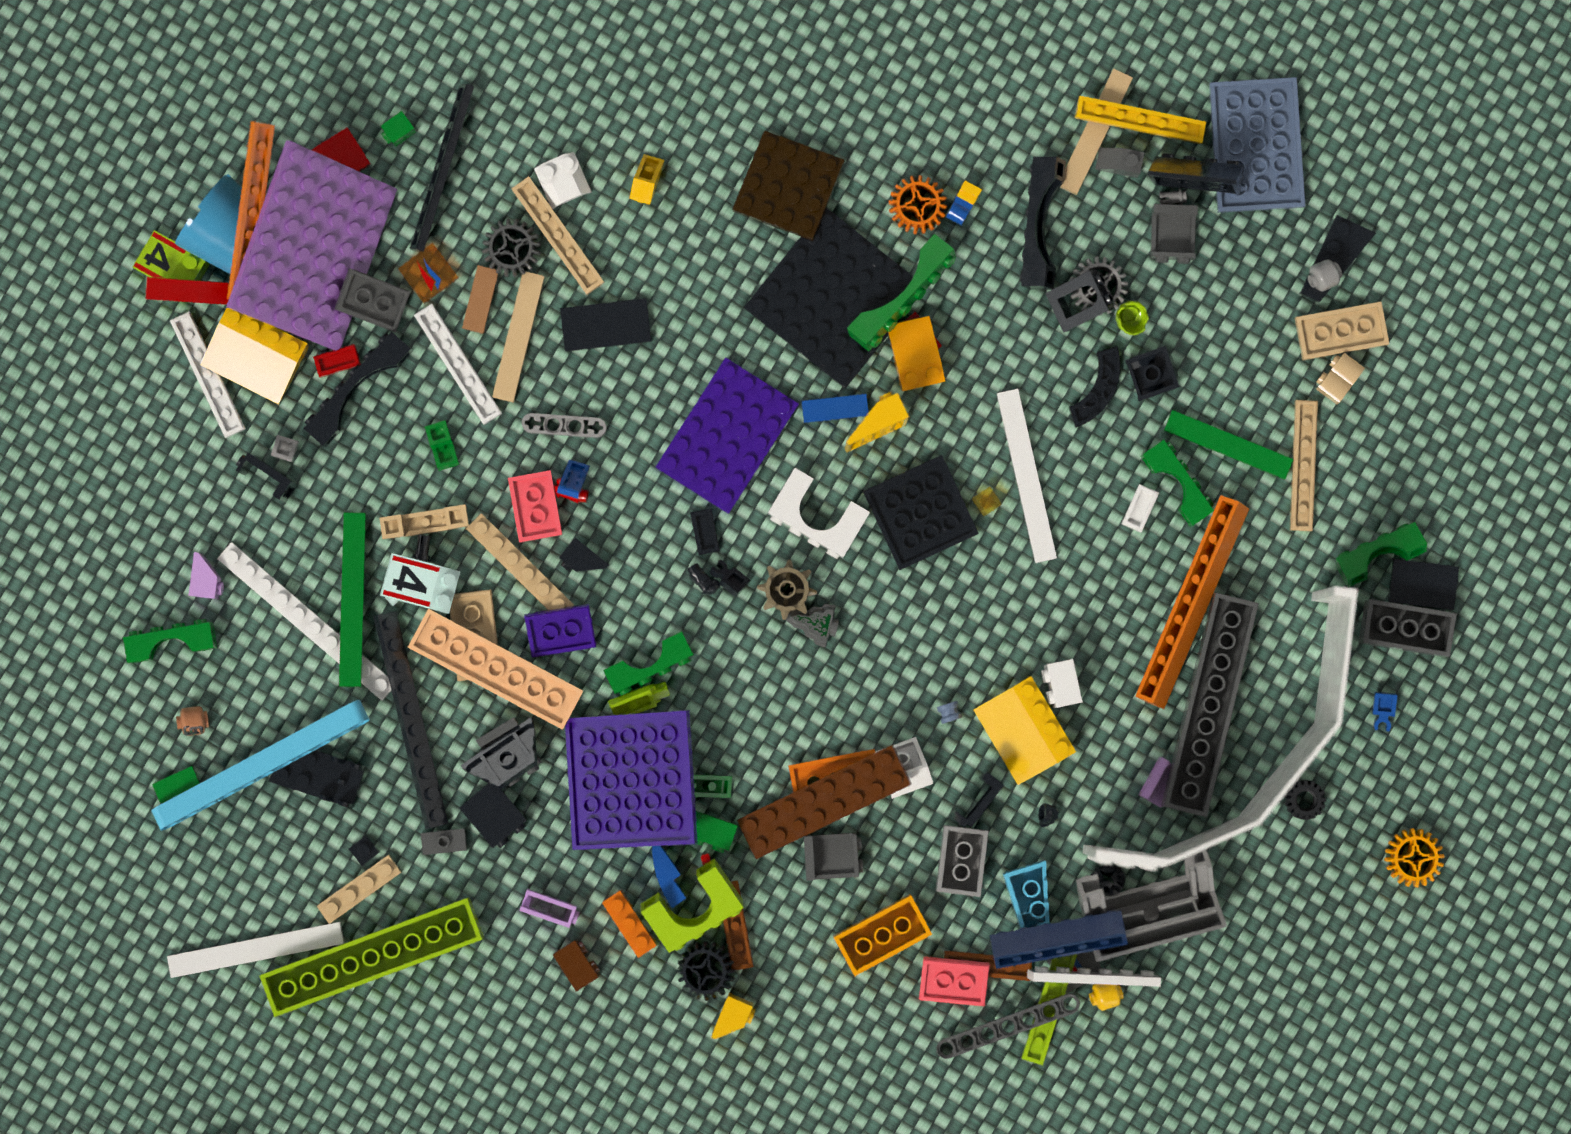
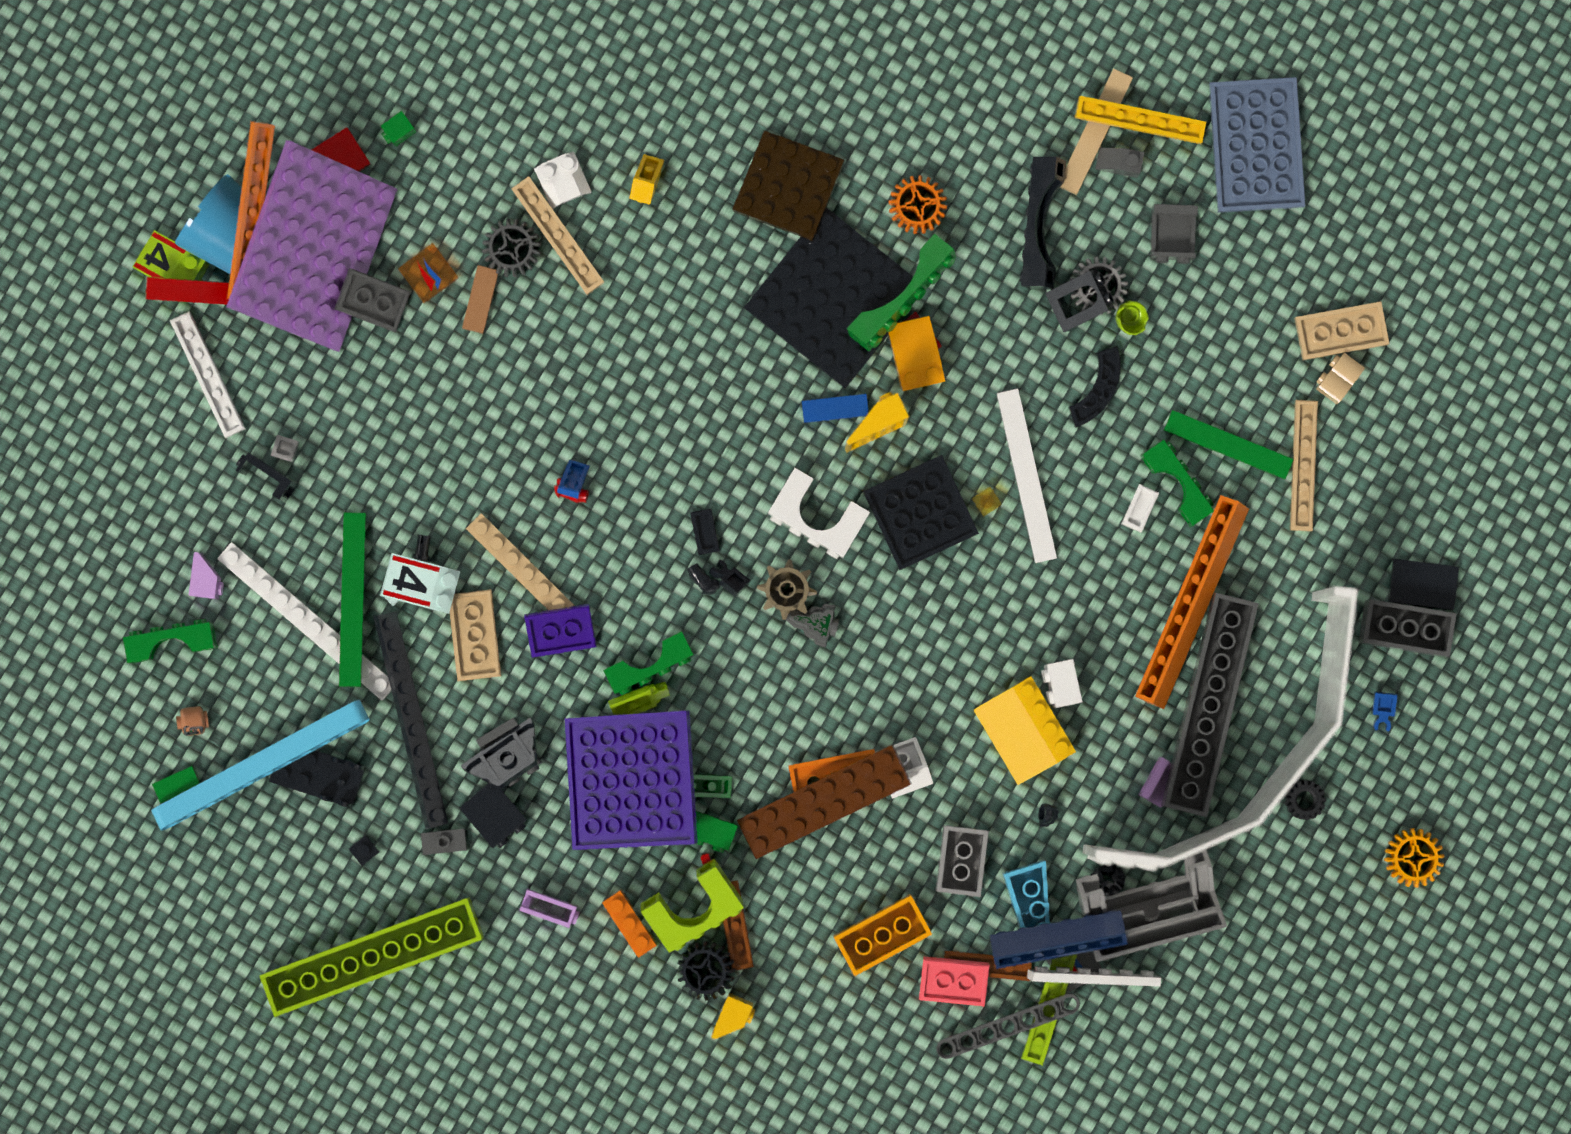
white tile [167,922,345,978] -> none
slope [200,308,309,405] -> none
black arch [303,331,413,448] -> none
red tile [313,344,361,378] -> none
tan plate [317,855,402,924] -> none
tan slope [379,504,469,539] -> none
light nougat plate [408,609,583,730] -> none
black tile [410,84,474,252] -> none
white tile [414,304,502,425] -> none
green slope [425,420,460,471] -> none
tan tile [492,271,545,403] -> none
coral plate [508,470,563,543] -> none
light grey beam [522,413,607,438] -> none
reddish brown brick [553,939,600,992] -> none
black slope [559,538,610,573] -> none
black tile [560,298,652,352] -> none
blue slope [652,846,687,908] -> none
dark purple plate [655,357,799,514] -> none
dark grey panel [804,833,863,881] -> none
sand blue wheel [937,701,962,724] -> none
leg [946,181,982,226] -> none
black panel [952,771,1004,827] -> none
yellow head [1089,984,1123,1011] -> none
black slope [1125,346,1181,401] -> none
black slope [1148,153,1244,195] -> none
light grey pin [1159,188,1187,205] -> none
black wing [1299,215,1376,303] -> none
light grey head [1308,259,1342,291] -> none
green arch [1336,522,1427,588] -> none

